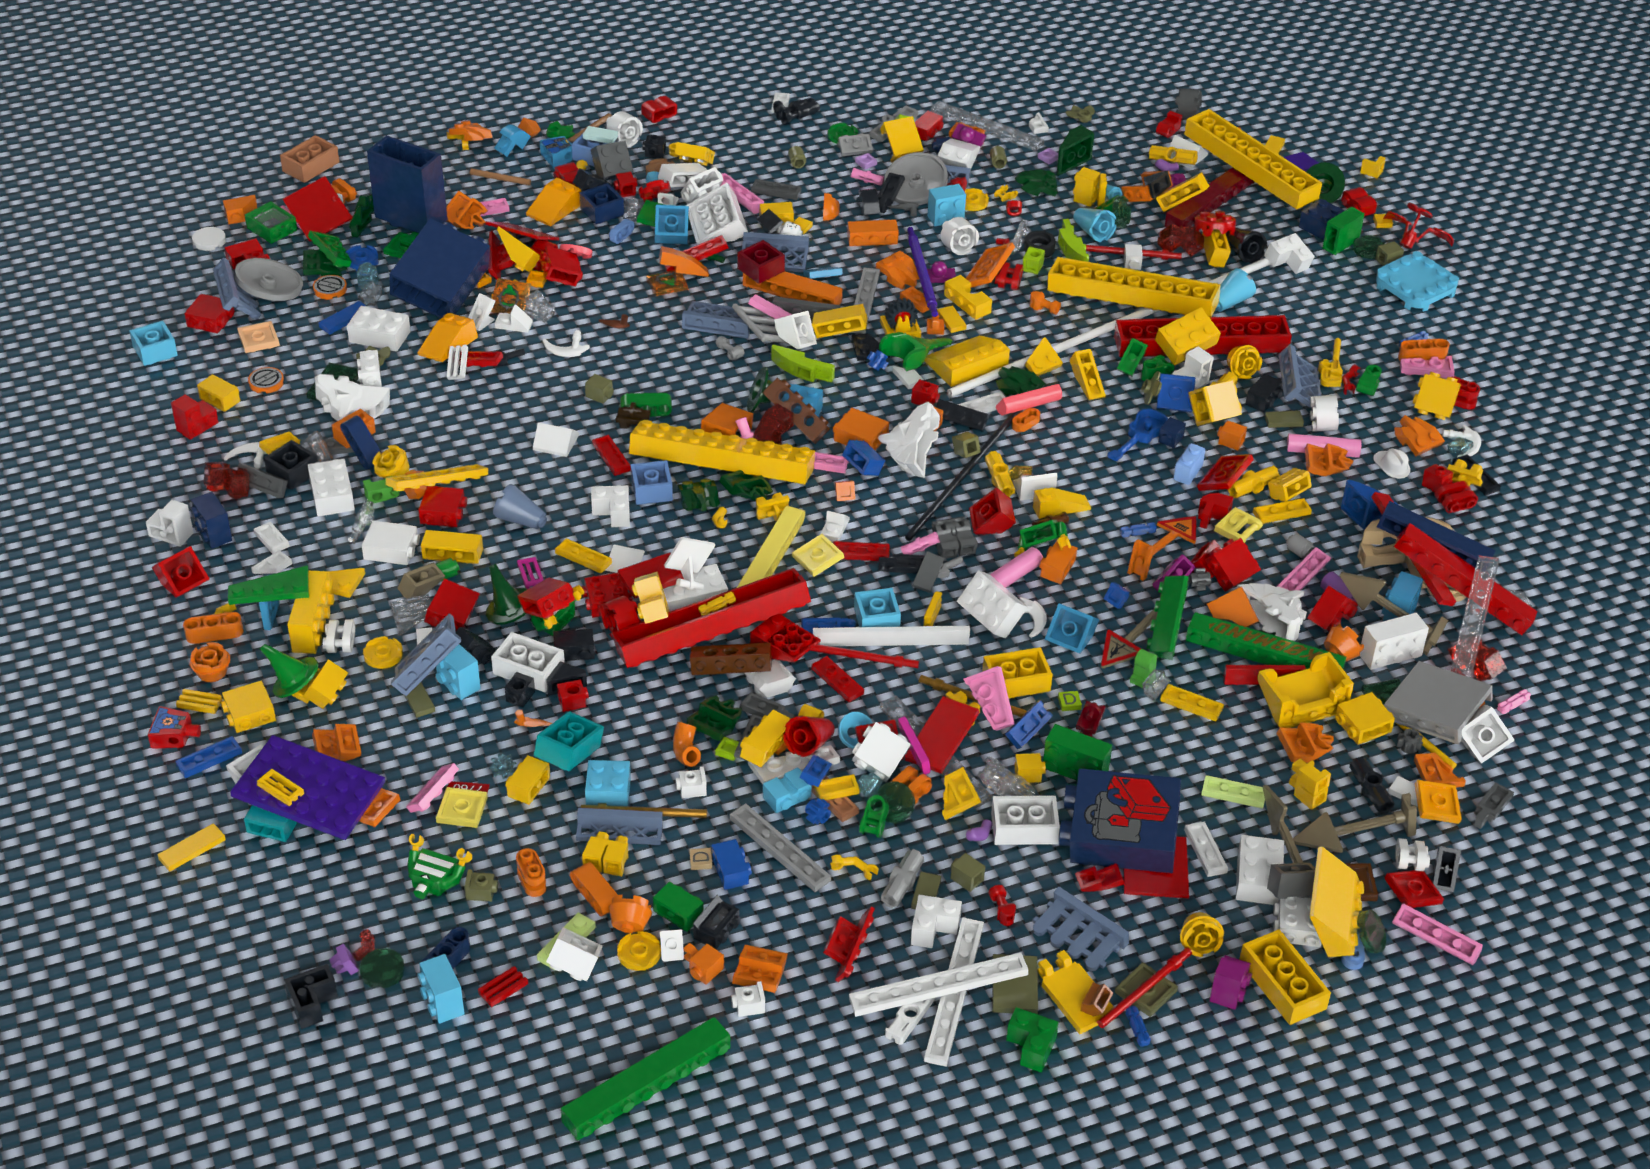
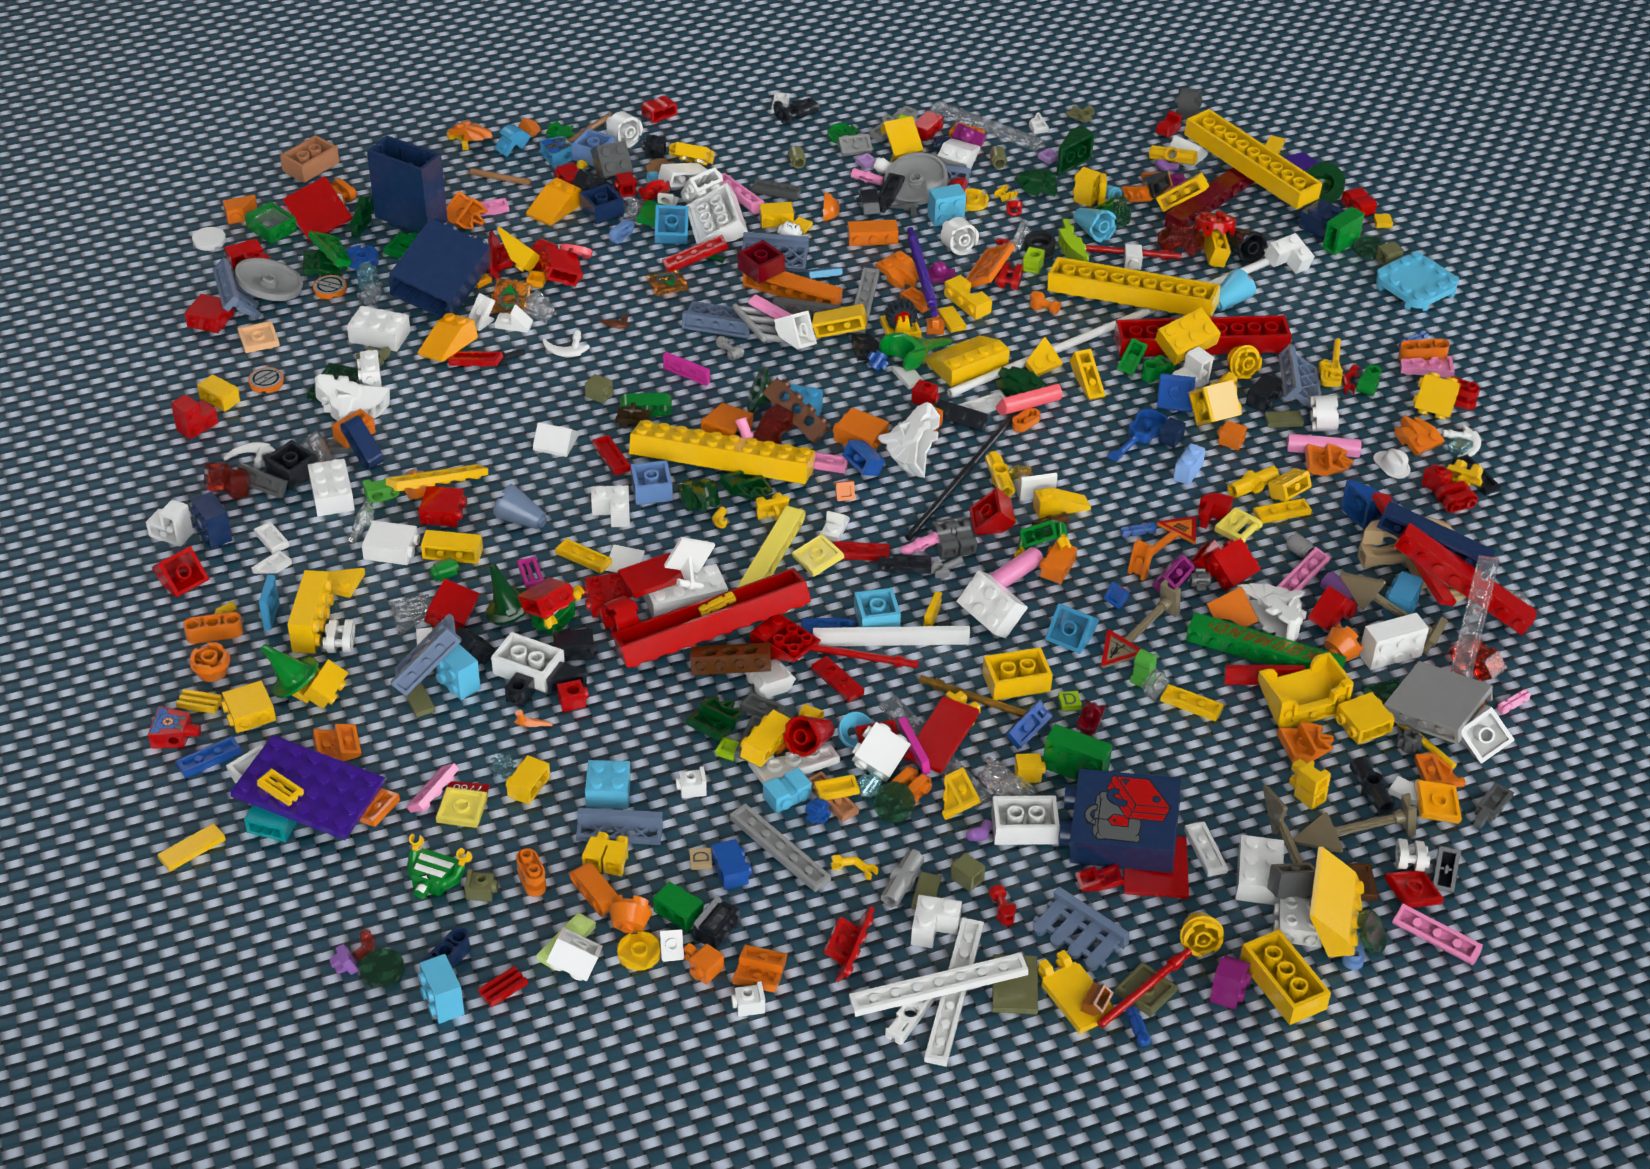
medium azure brick [129,321,178,366] -> none
green wing [228,565,309,605] -> none
yellow tile [259,431,300,455] -> none
black brick [284,964,338,1029] -> none
blue tile [318,301,366,335] -> none
yellow tile [363,636,403,669] -> none
yellow cone [372,445,410,479] -> none
dark tan slope [397,562,445,602] -> none
white tile [446,345,468,380] -> none
red piece [485,221,559,240] -> none
teal brick [534,711,604,771] -> none
green brick [561,1017,730,1141] -> none
pearl gold bar [581,803,707,818] -> none
light aqua tile [583,126,618,144] -> none
yellow brick [632,572,669,624] -> none
orange slope [659,246,709,277] -> none
orange cylinder [673,722,701,767] -> none
black slope [757,209,784,234] -> none
lime slope [771,345,835,383] -> none
blue plate [800,755,832,787] -> none
green piece [859,795,889,838] -> none
dark grey tile [912,551,945,593] -> none
olive brick [952,432,981,458] -> none
bright pink wing [963,666,1015,731] -> none
green brick [1006,1007,1059,1073] -> none
white piece [1019,597,1047,638] -> none
olive plate [1141,371,1162,405] -> none
green slope [1146,576,1189,660] -> none
red tile [1197,454,1254,491] -> none
yellowish green plate [1201,775,1265,809] -> none
yellow panel [1360,156,1386,178] -> none
red plant [1383,202,1454,249] -> none
none -> dark pink tile [663,352,710,386]
none -> white cone [873,157,891,174]

